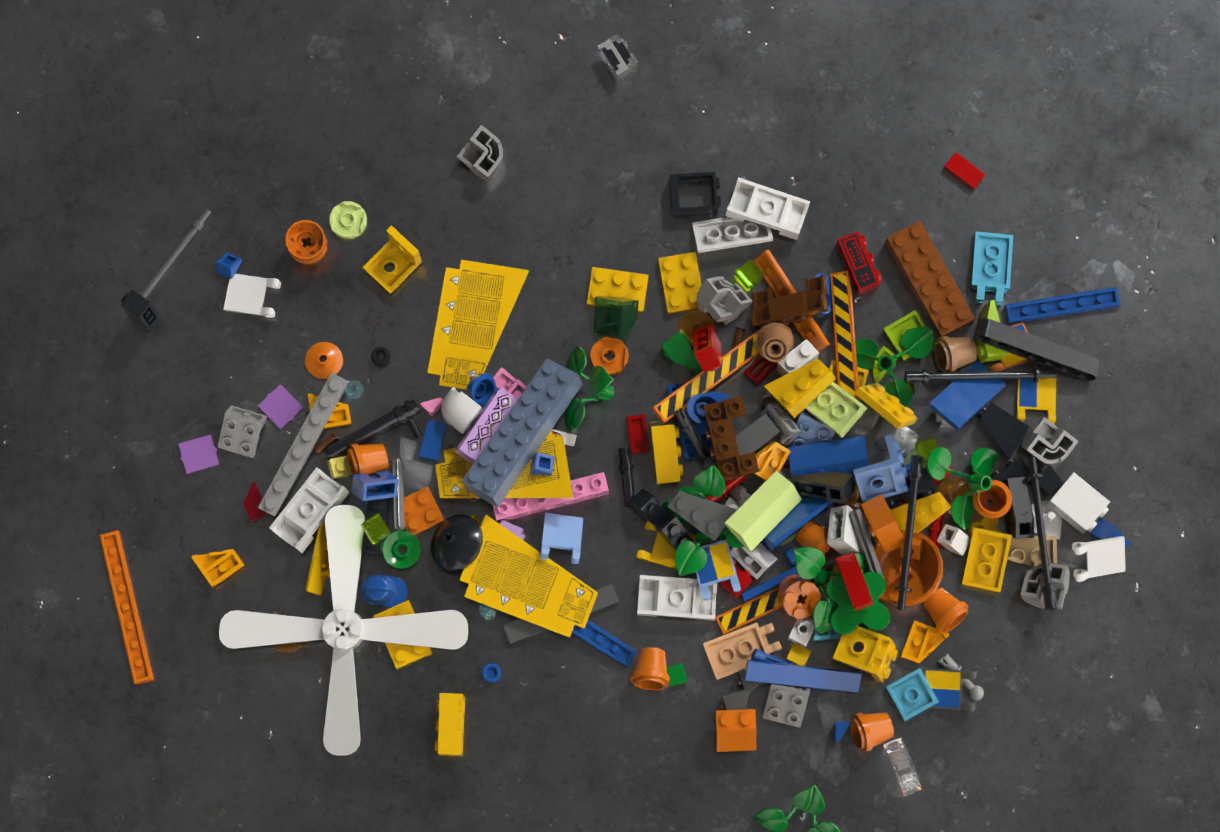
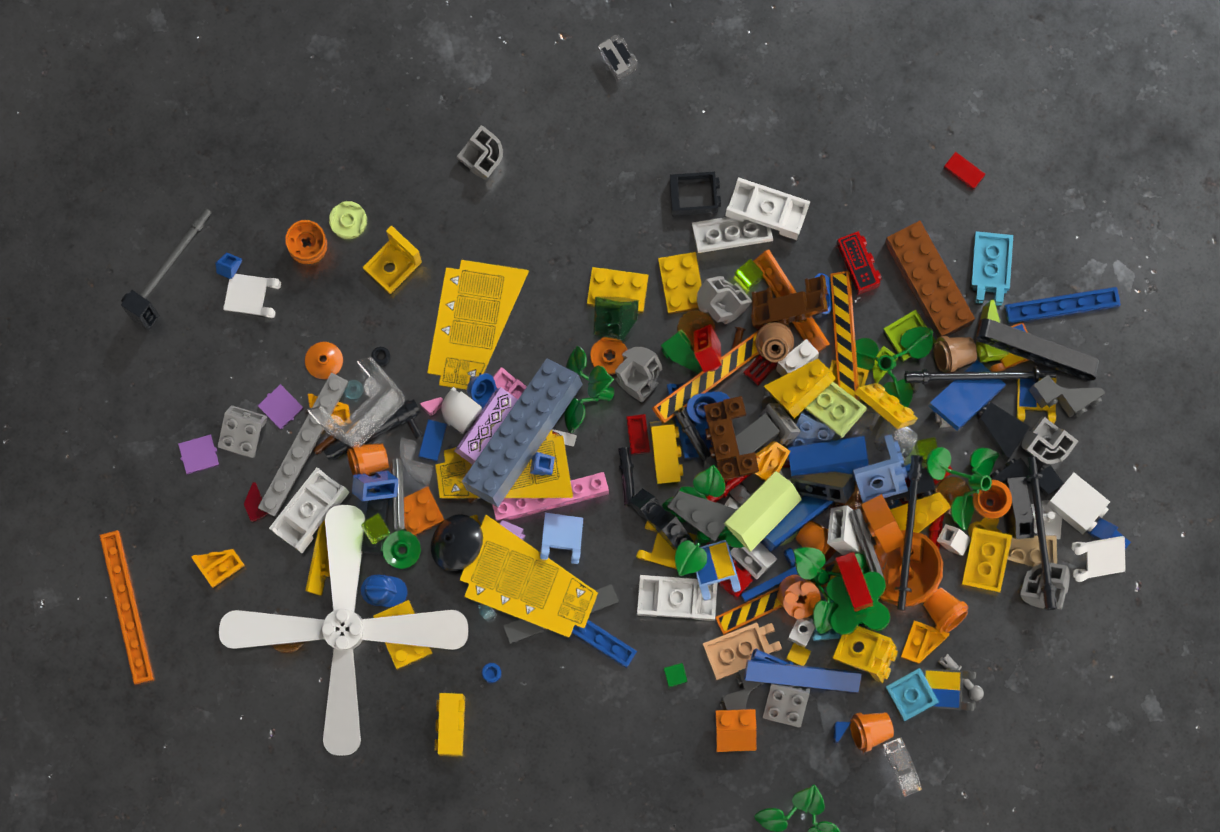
light yellow plate [327,456,352,479] -> none
orange piece [630,647,670,690] -> none
none -> clear windscreen [308,356,405,448]
none -> light grey brick [615,347,663,402]
none -> dark grey arch [1029,375,1105,417]

